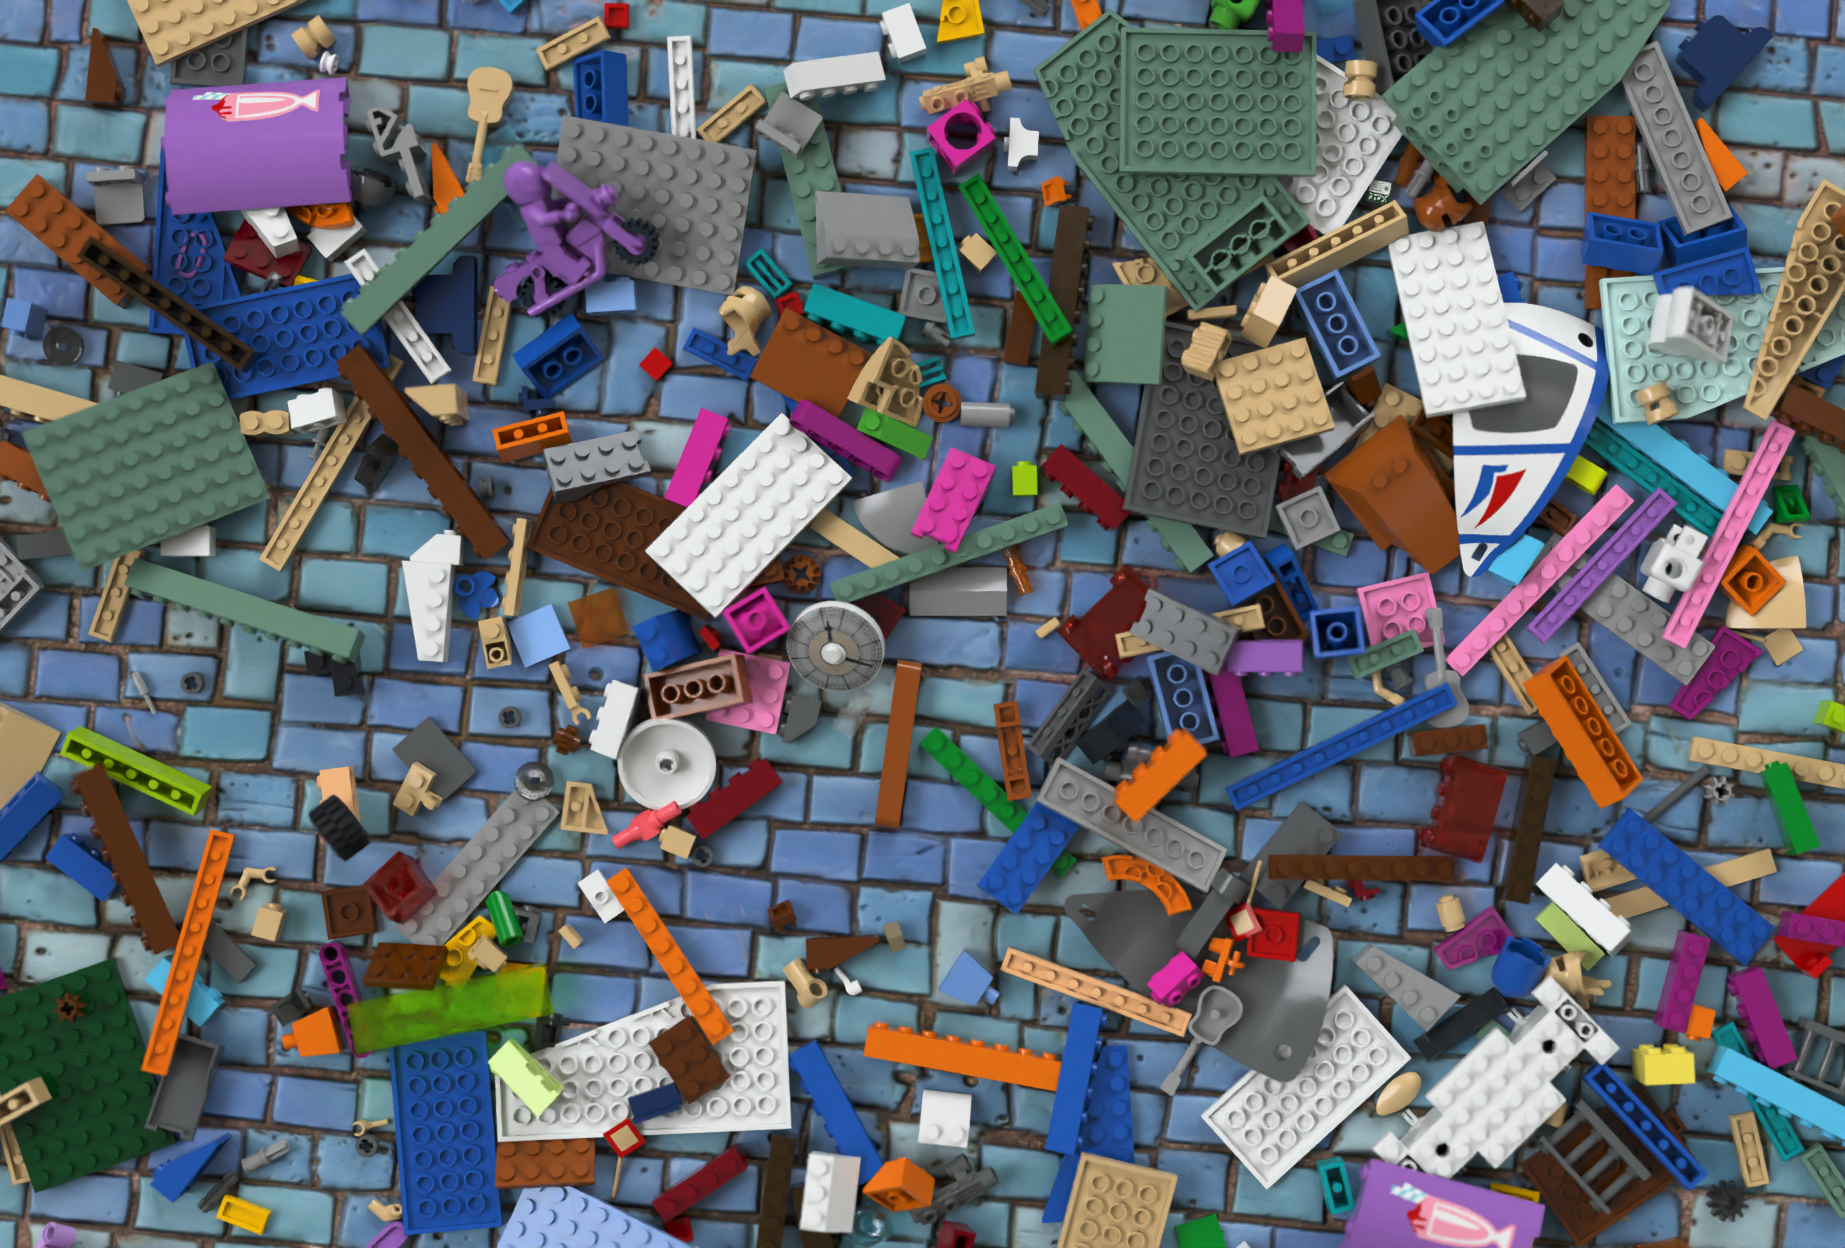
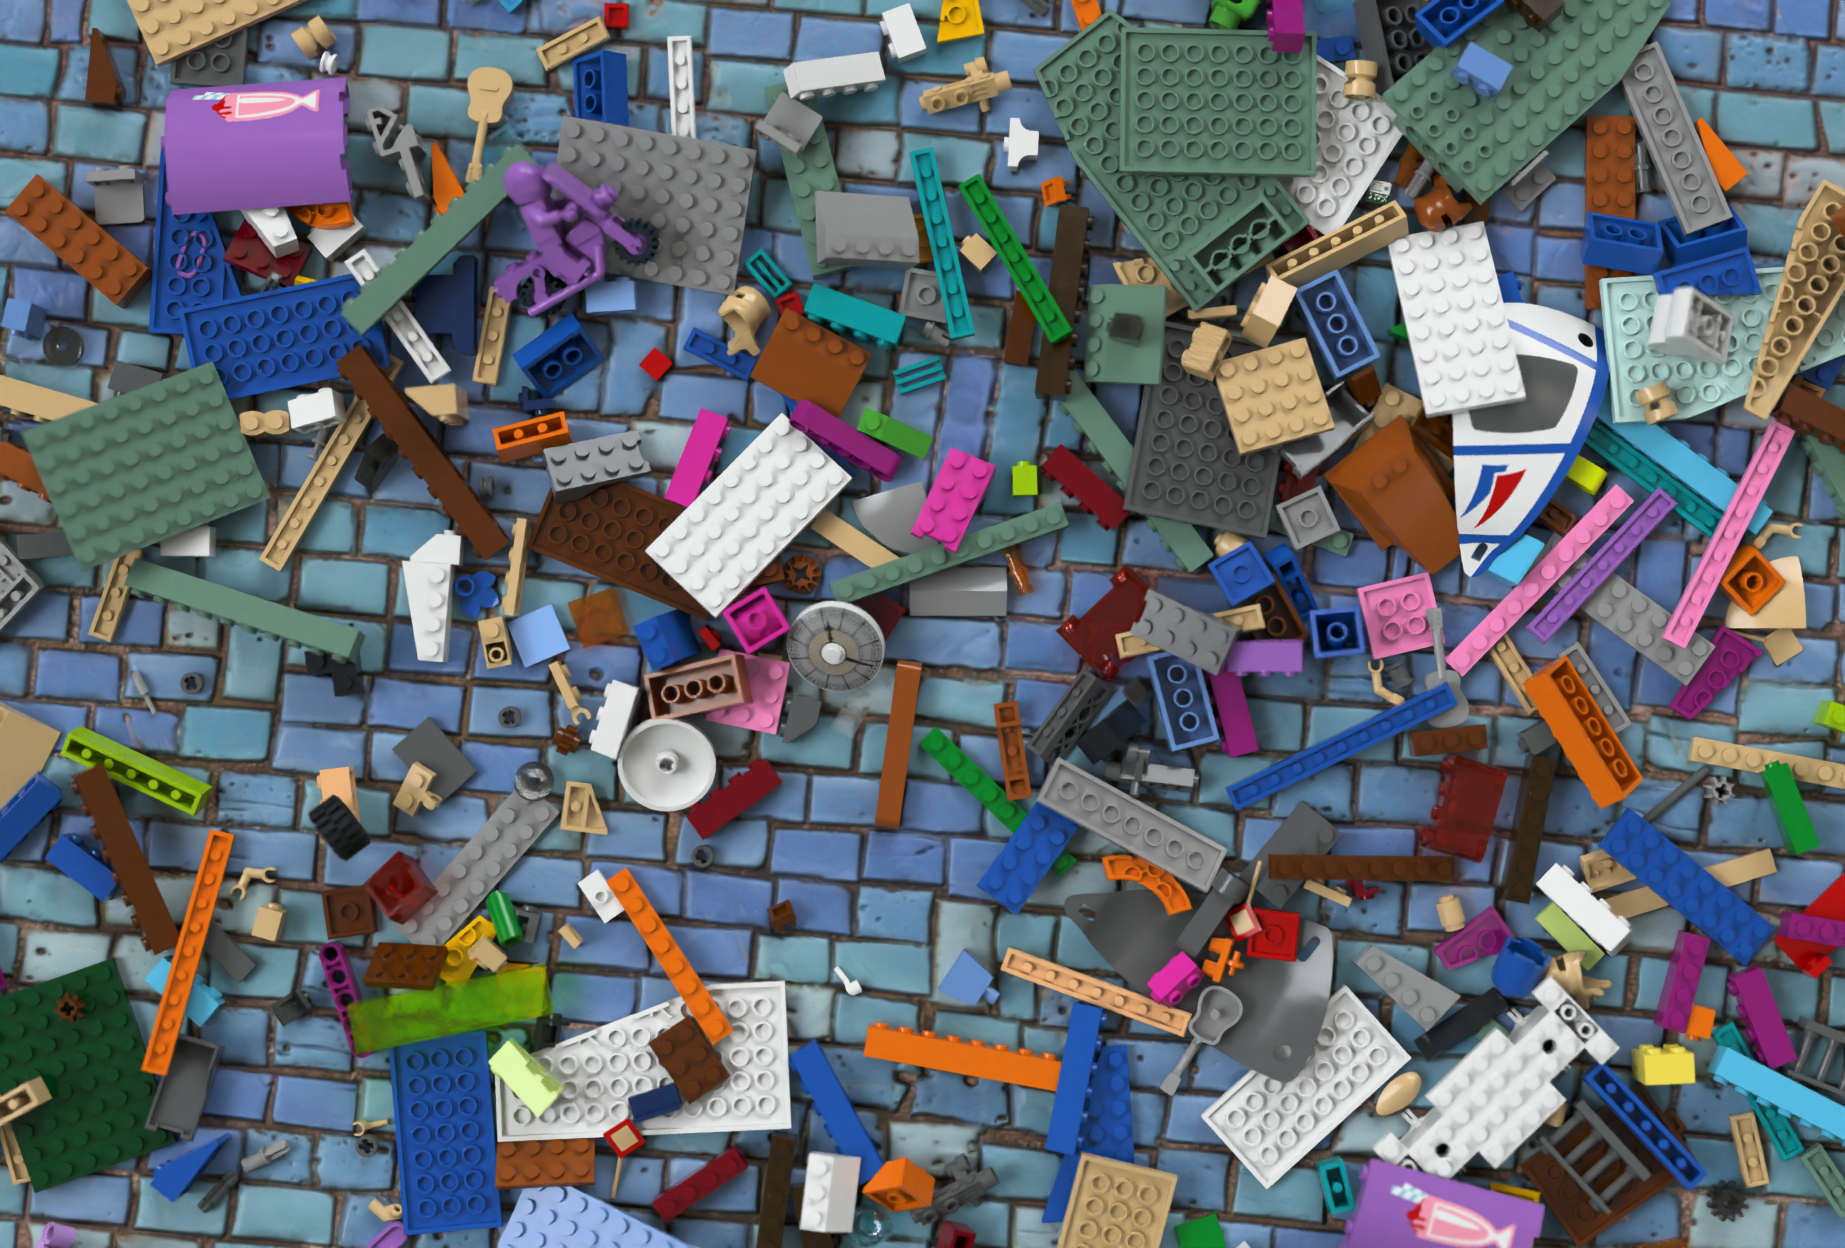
dark brown brick [77,236,261,373] -> none
yellow tile [216,1193,272,1235] -> none
orange torso [282,1005,345,1057] -> none
dark grey cylinder [350,166,398,210] -> none
coral pin [612,801,682,849] -> none
tan brick [658,824,698,859] -> none
red tile [664,1215,694,1242] -> none
tan tile [696,83,767,143] -> none
tan piece [782,958,827,1009] -> none
reddish brown slope [806,934,880,973] -> none
tan brick [847,337,923,428] -> none
dark tan piece [883,921,906,953] -> none
white slope [918,1089,972,1148] -> none
dark orange gear [923,384,961,423] -> none
dark pink brick [927,99,996,176] -> none
light grey brick [960,402,1015,428] -> none
tan tile [1034,617,1060,639] -> none
orange brick [1114,727,1207,823] -> none
sand green plate [1346,629,1424,679] -> none
white piece [1640,524,1708,603] -> none
dark blue brick [1676,15,1774,113] -> none
tan plate [1722,449,1794,481] -> none
green slope [1772,485,1811,524] -> none
none -> clear smoke slope [1106,312,1145,347]
none -> medium blue brick [1450,42,1513,99]

